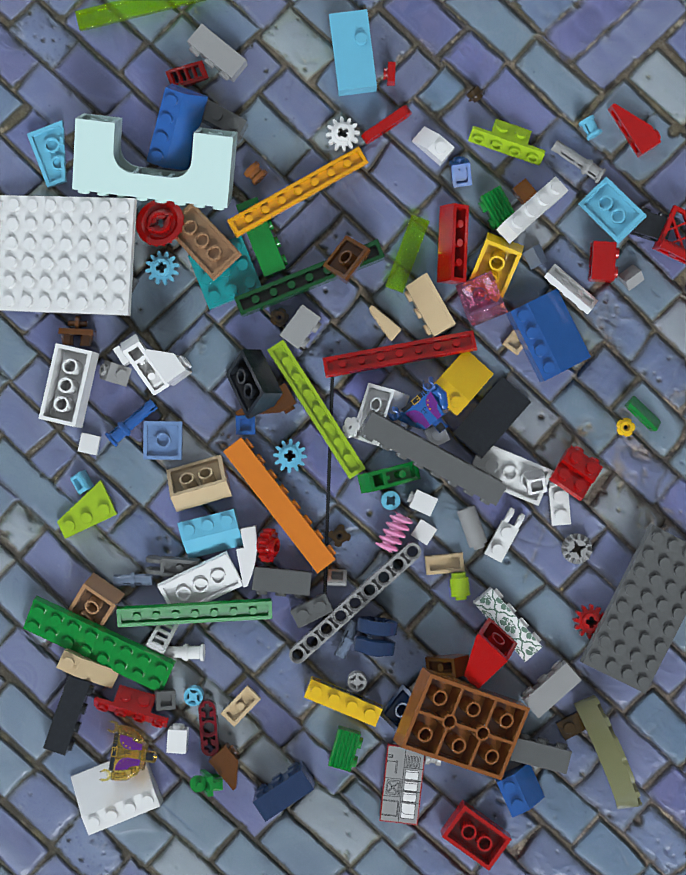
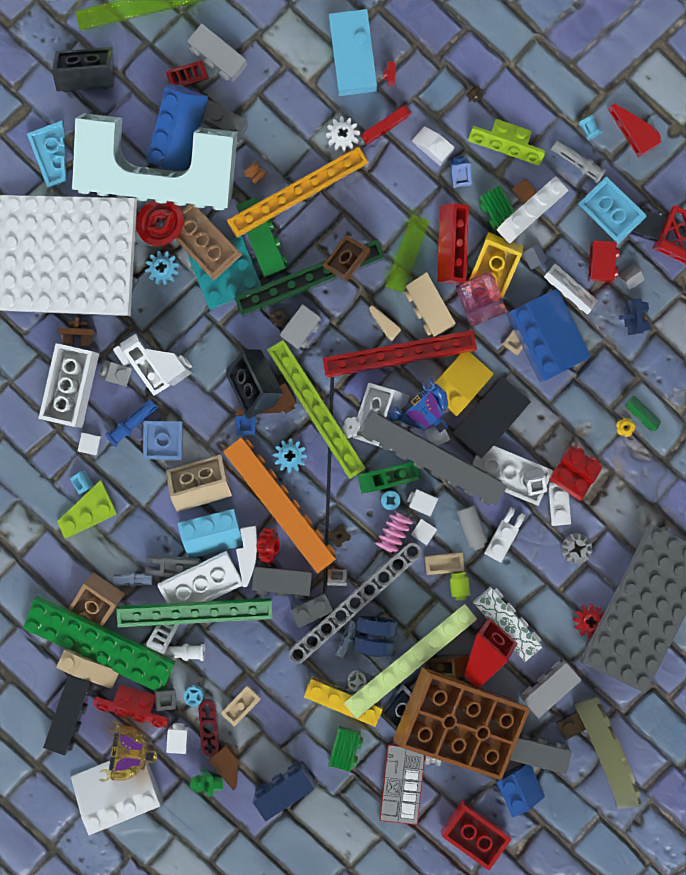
none -> black slope [52,47,115,92]
none -> yellowish green brick [343,604,477,719]
none -> dark blue hips [619,299,650,335]

